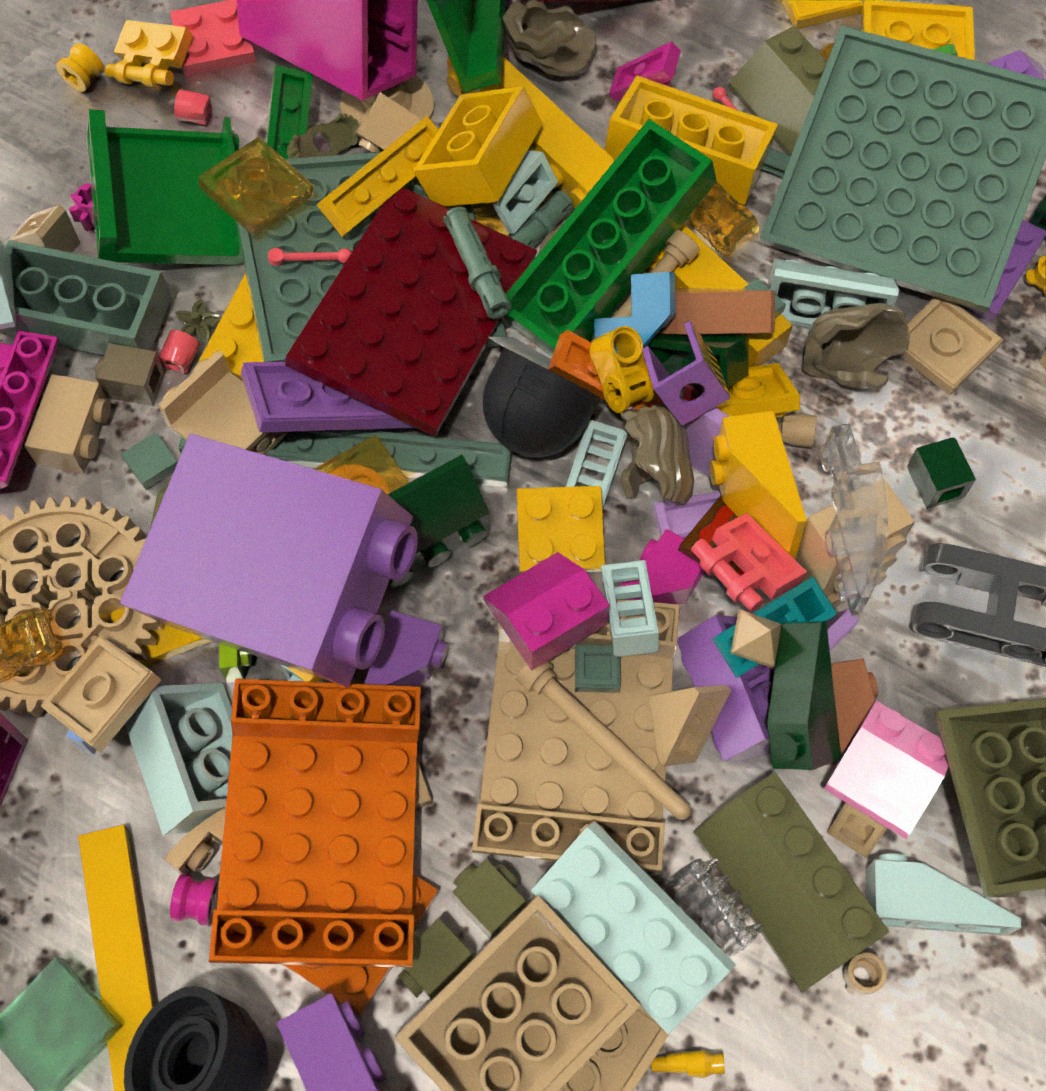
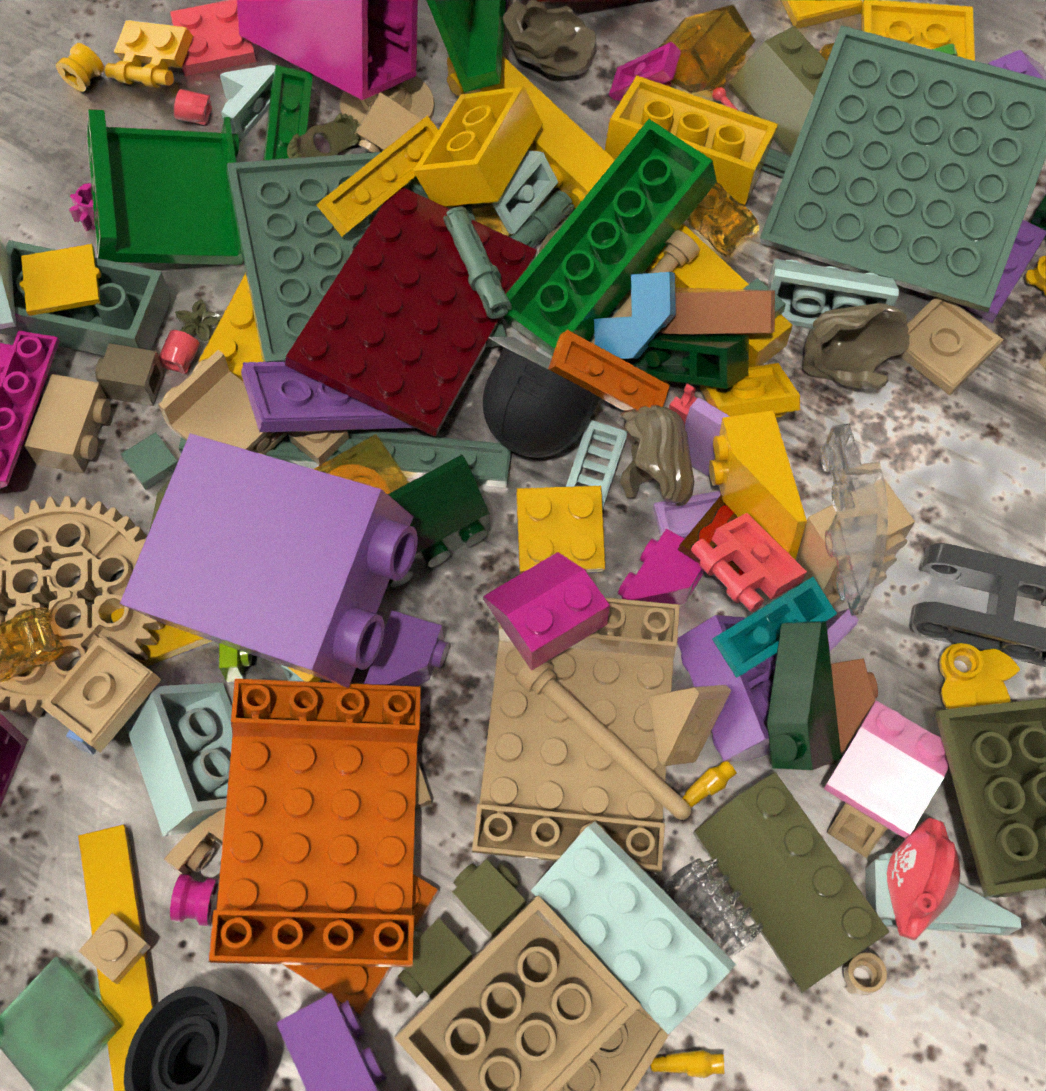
tan slope [10,204,80,253] -> none
clear yellow plate [199,137,314,237] -> none
coral hinge [268,248,352,266] -> none
sand green tile [575,645,620,693] -> none
yellow piece [589,326,658,413] -> none
light aqua slope [601,560,659,657] -> none
medium lavender piece [642,321,730,426] -> none
tan slope [731,610,782,668] -> none
tan hose [779,413,817,448] -> none
dark green panel [907,437,976,509] -> none
none -> yellow piece [20,244,101,316]
none -> tan plate [79,913,151,985]
none -> light aqua slope [220,65,275,143]
none -> tan plate [288,430,349,466]
none -> clear yellow slope [658,4,755,93]
none -> yellow piece [682,762,737,808]
none -> coral hat [887,817,961,941]
none -> yellow plate [939,643,1020,709]

